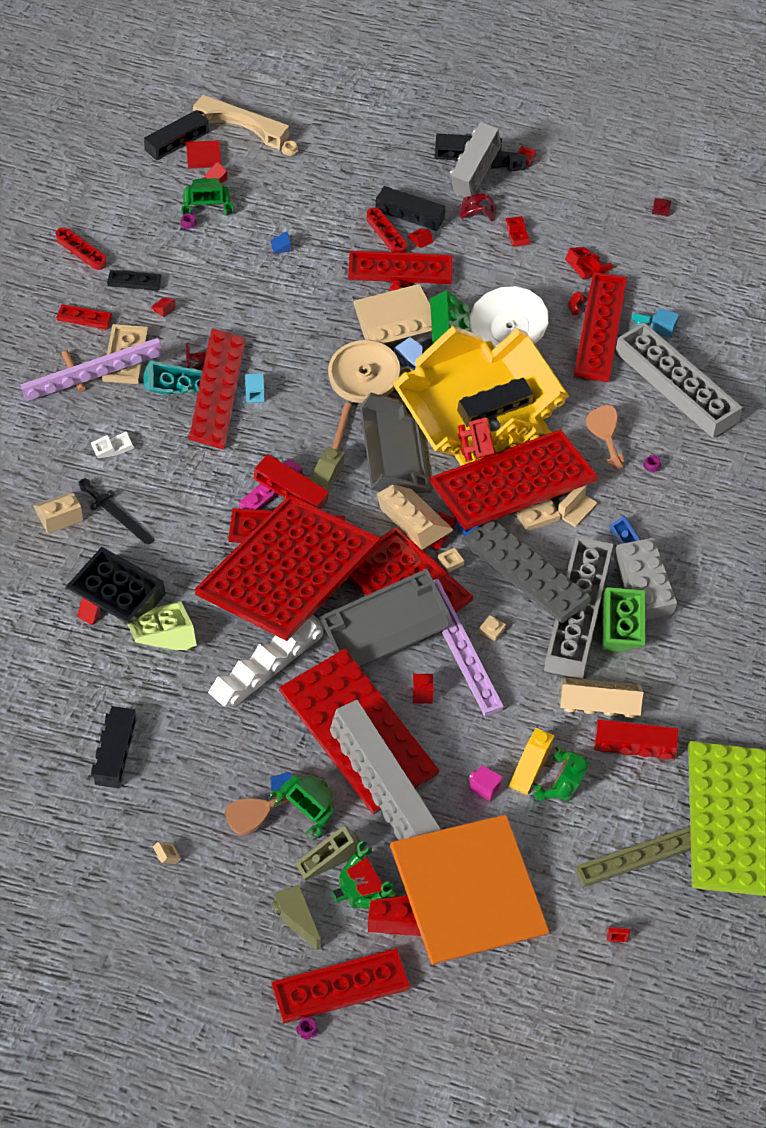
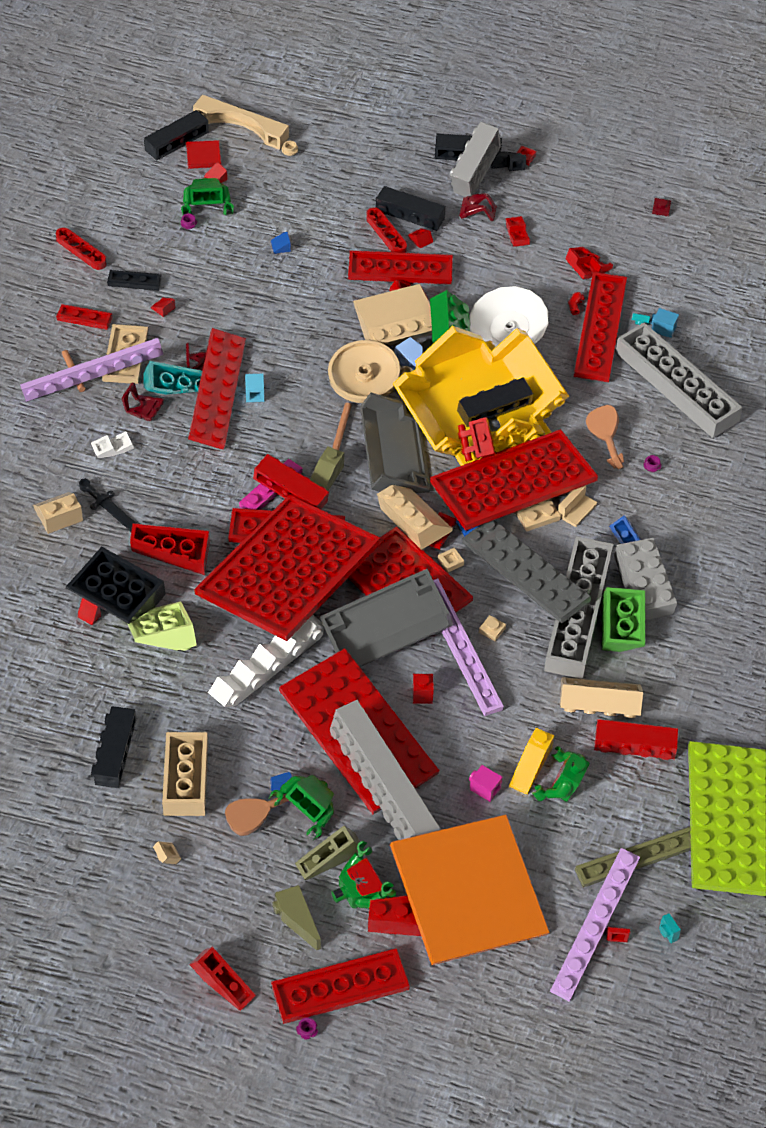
none -> dark red piece [122,382,164,421]
none -> red wedge [130,524,210,575]
none -> tan brick [162,732,208,816]
none -> red slope [189,946,256,1011]
none -> lavender plate [550,848,640,1002]
none -> teal plate [659,913,681,943]

